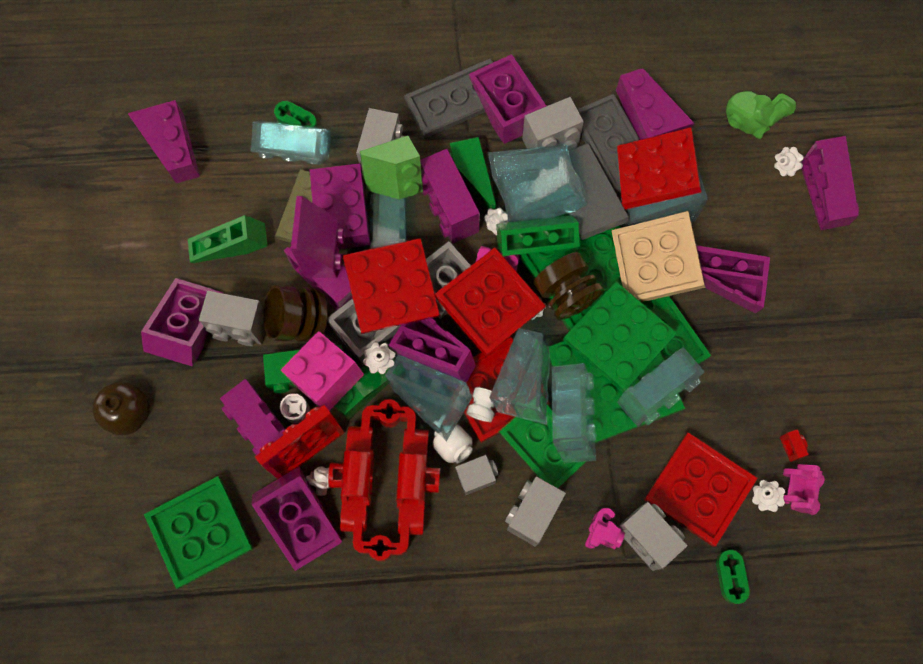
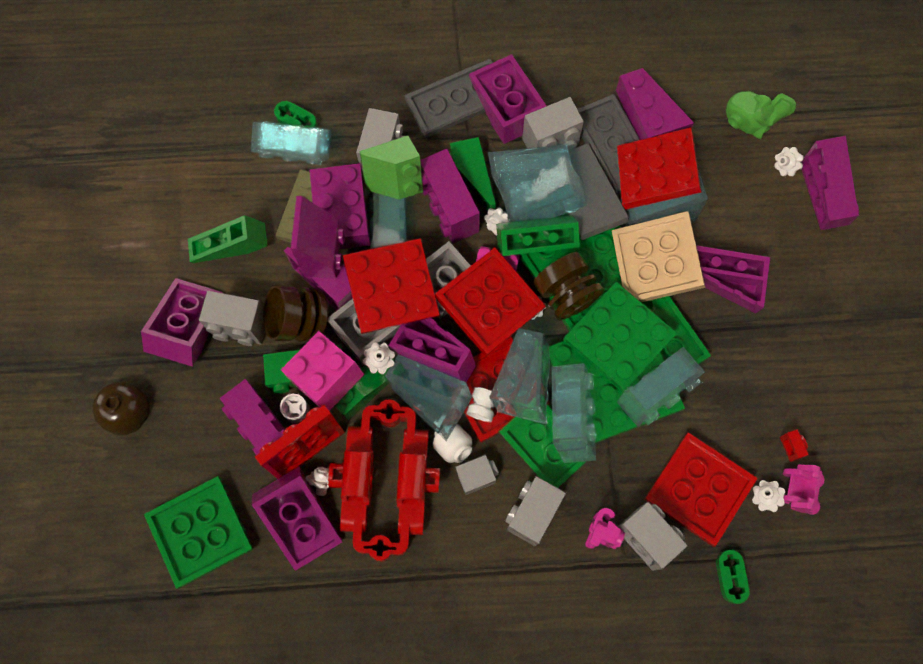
magenta wedge [127,100,200,184] -> none

